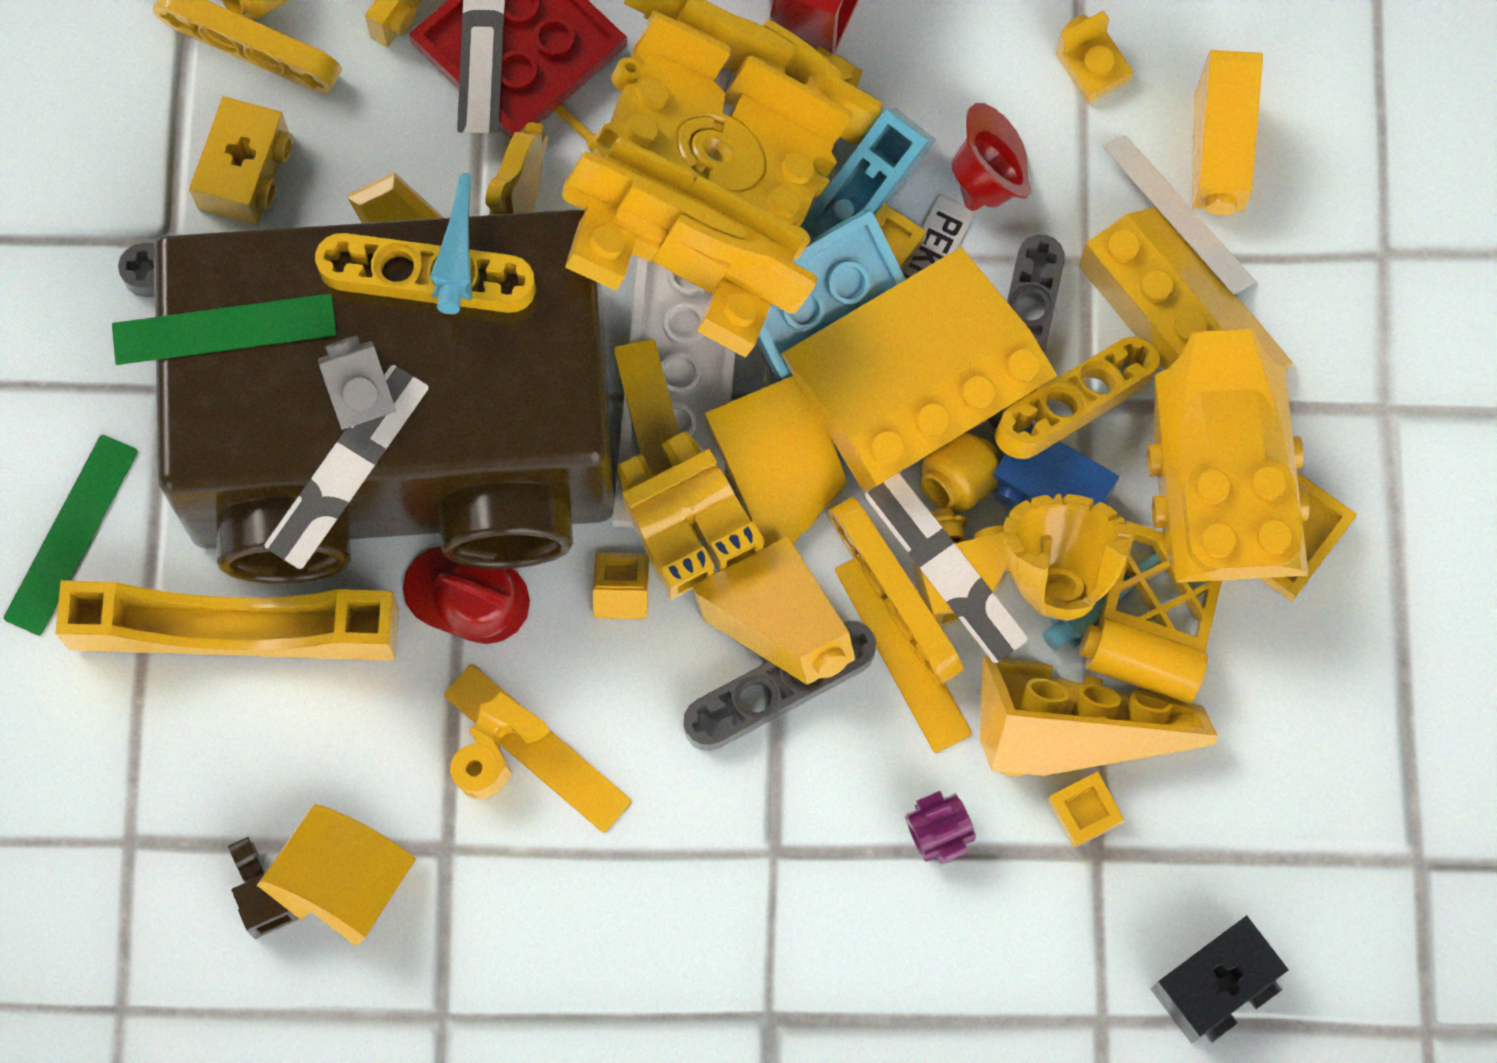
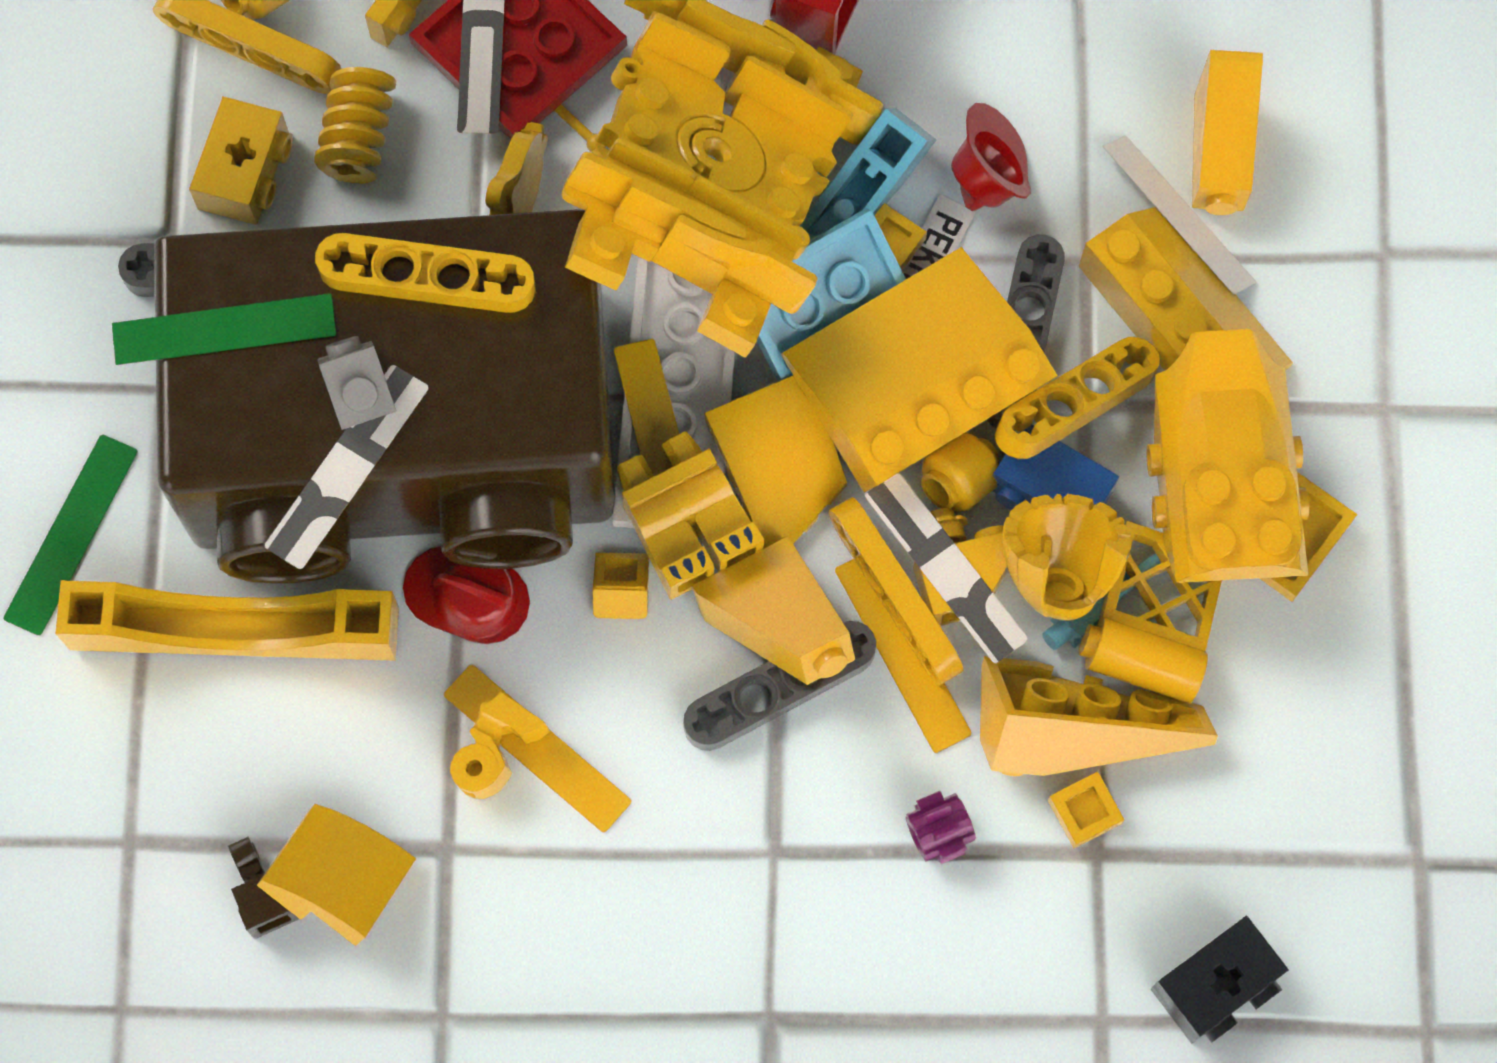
yellow piece [347,172,444,223] -> none
medium azure piece [430,173,472,314] -> none
yellow bracket [1056,11,1133,103] -> none
none -> yellow piece [314,67,397,184]

